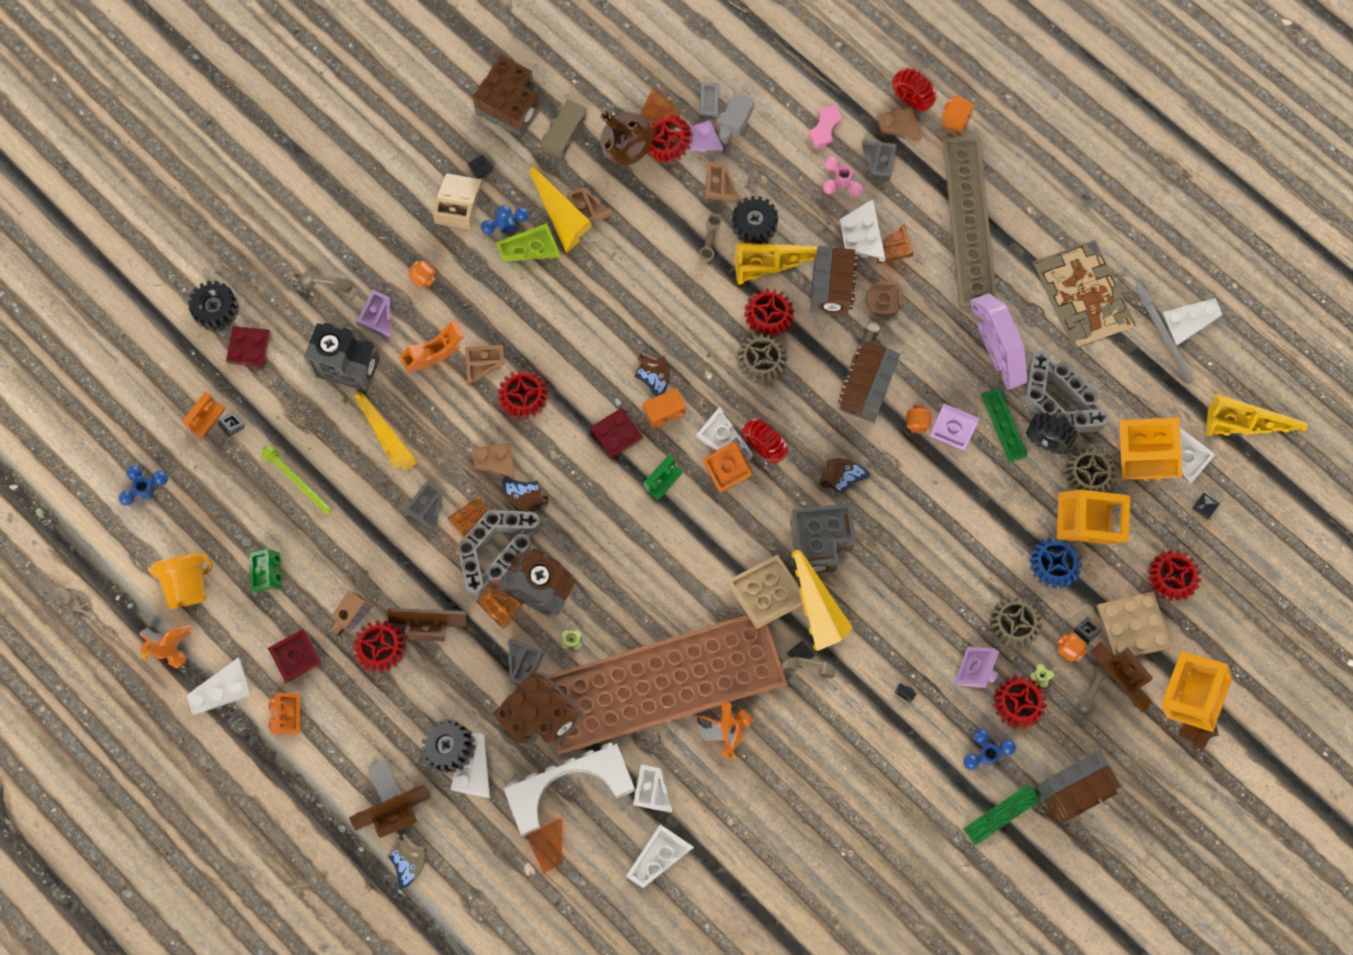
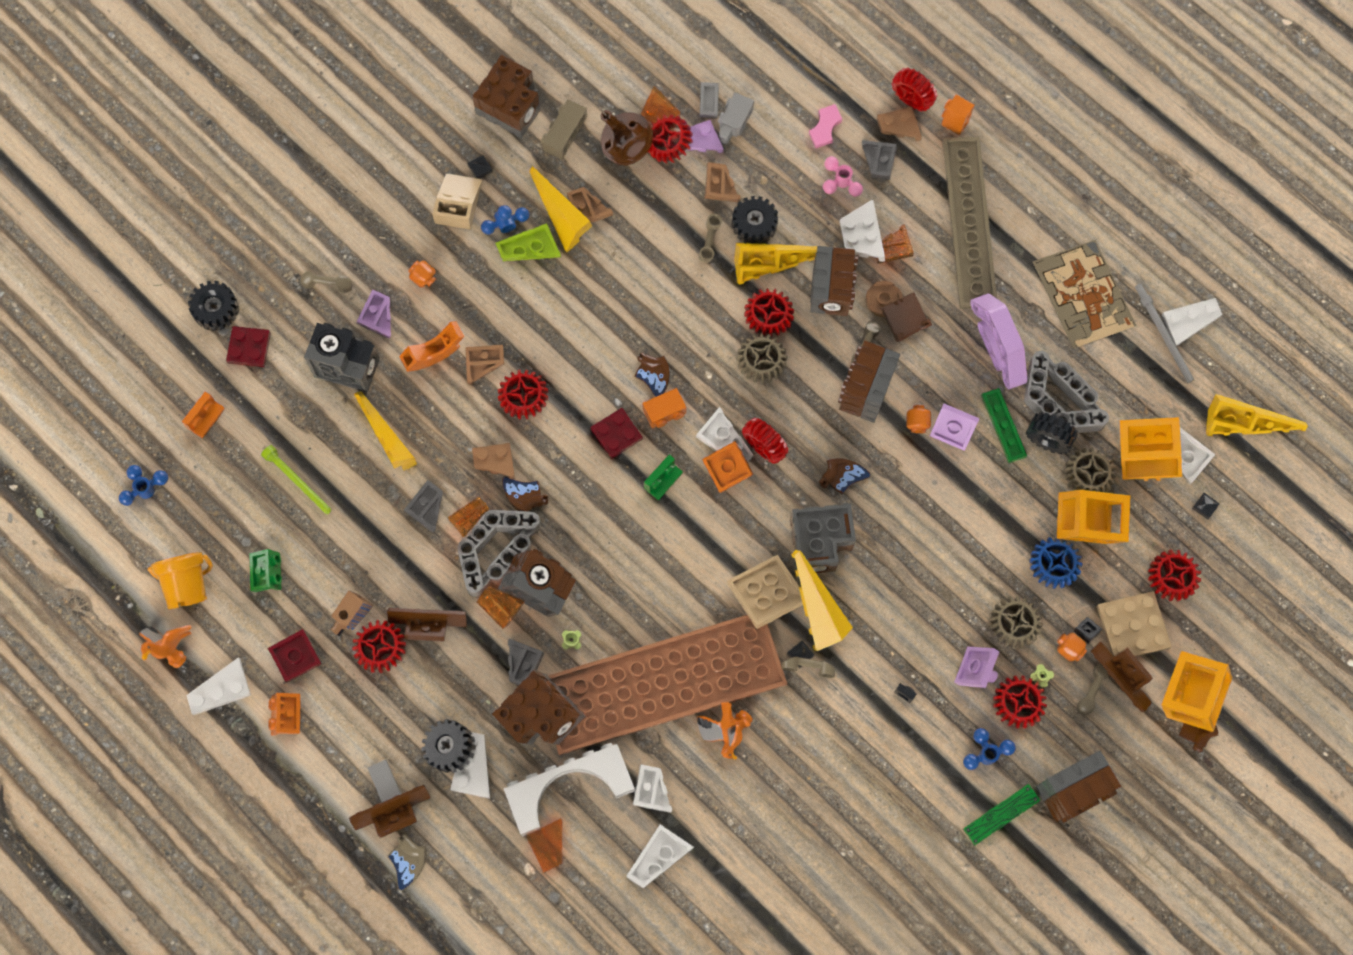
black tile [217,412,245,437] -> none
none -> reddish brown piece [881,292,932,342]

